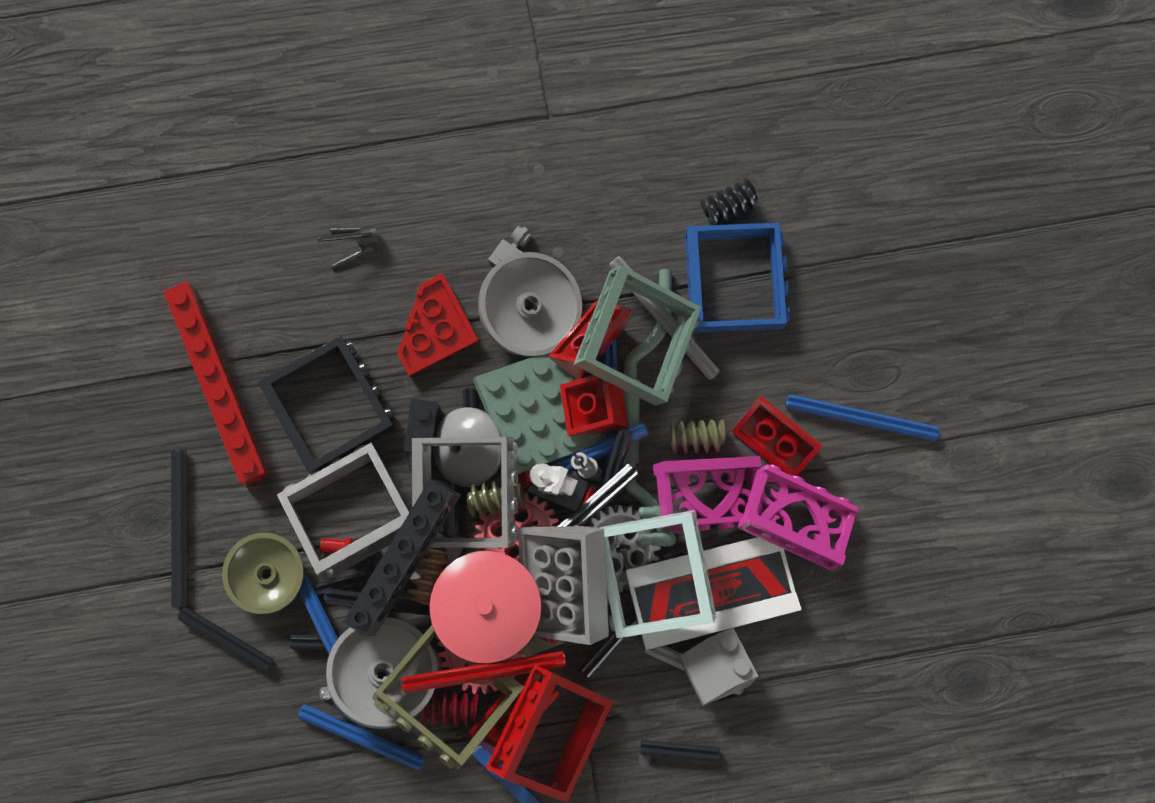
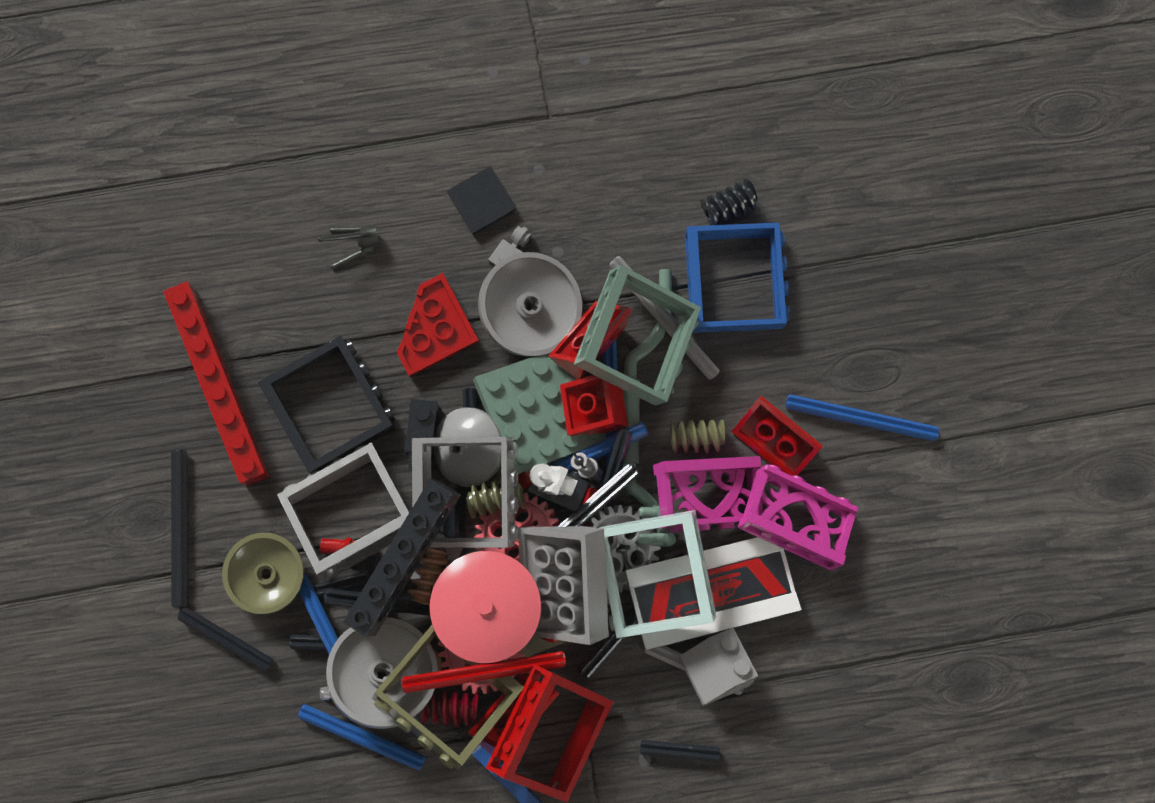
none -> black tile [447,166,517,235]

